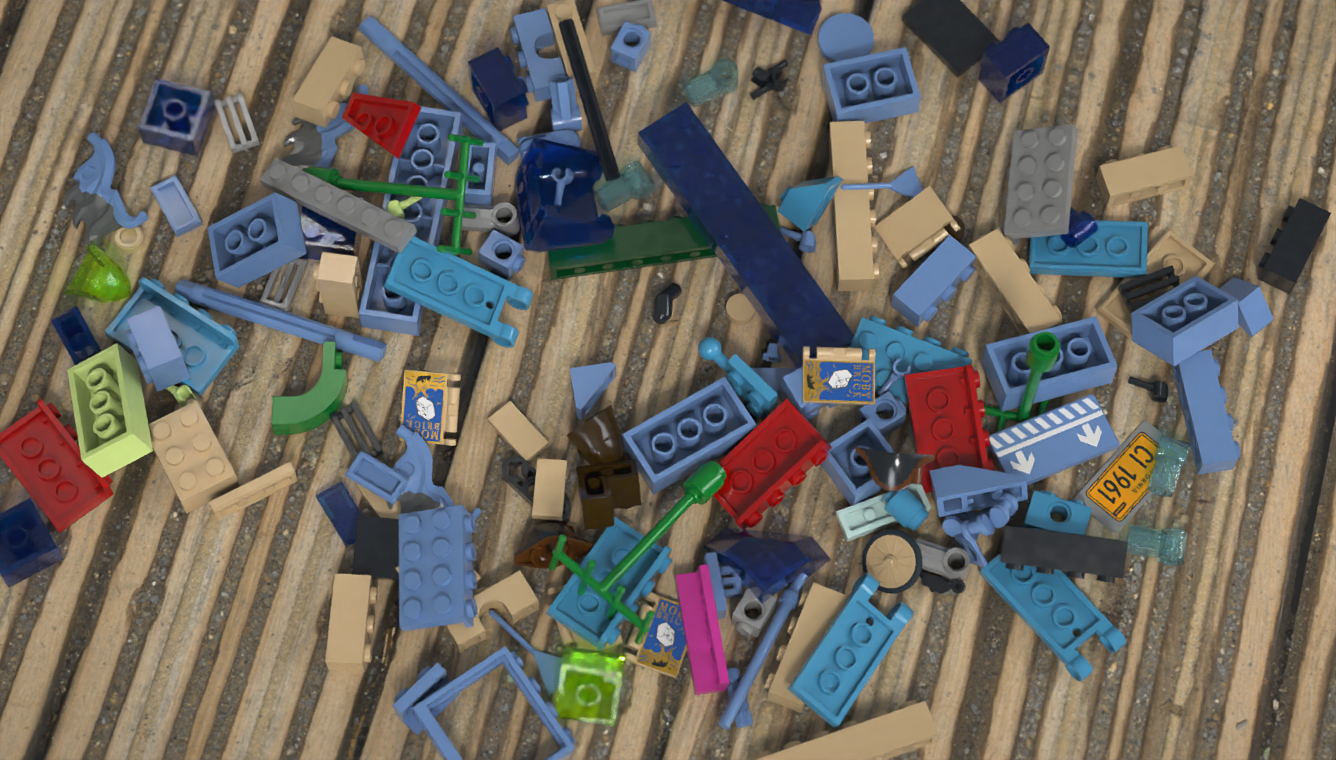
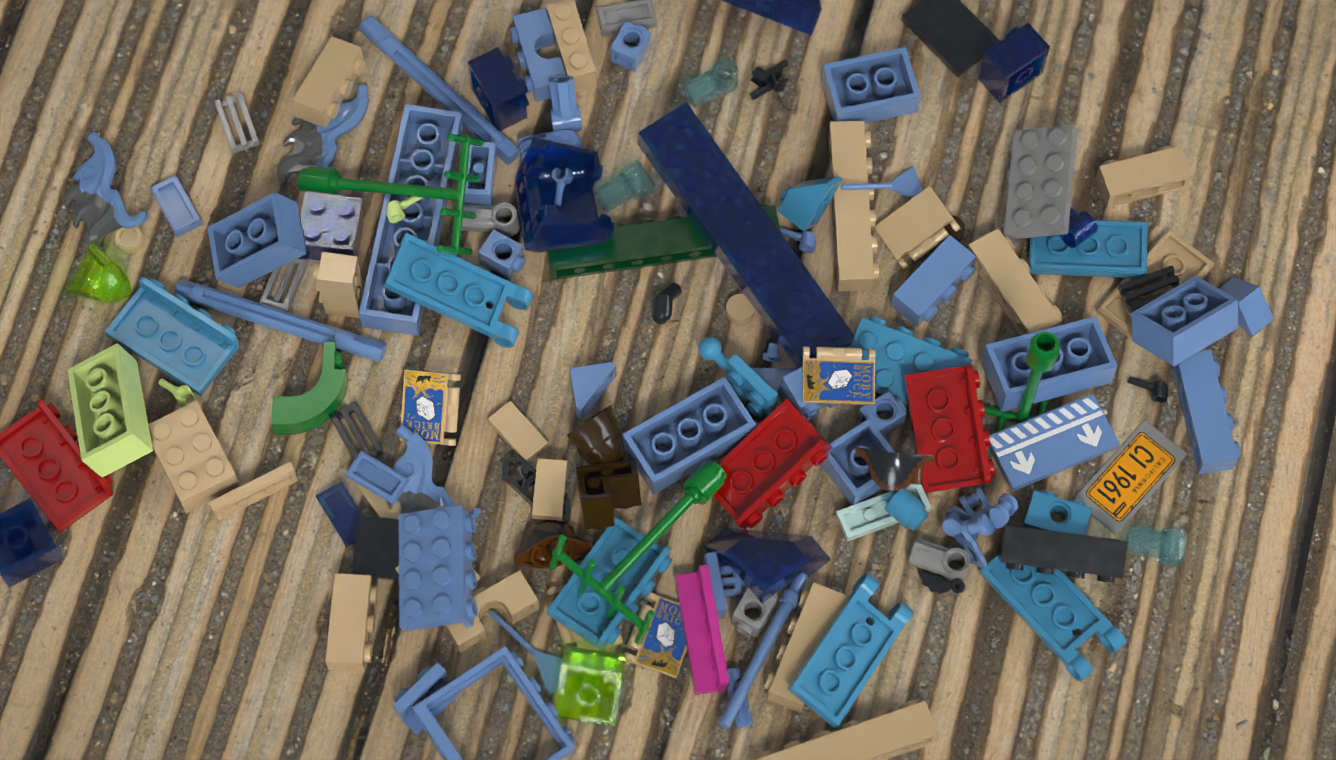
clear blue slope [50,306,101,365] -> none
medium blue brick [125,306,190,392] -> none
clear blue brick [138,78,215,156] -> none
light grey plate [259,158,417,254] -> none
red wing [342,93,421,159] -> none
black axle [559,19,620,182] -> none
medium blue tile [818,13,874,63] -> none
tan wheel [862,529,922,594] -> none
medium blue hand [878,358,911,396] -> none
medium blue slope [930,465,1028,517] -> none
clear light blue piece [1148,434,1191,497] -> none
black brick [1258,198,1331,295] -> none

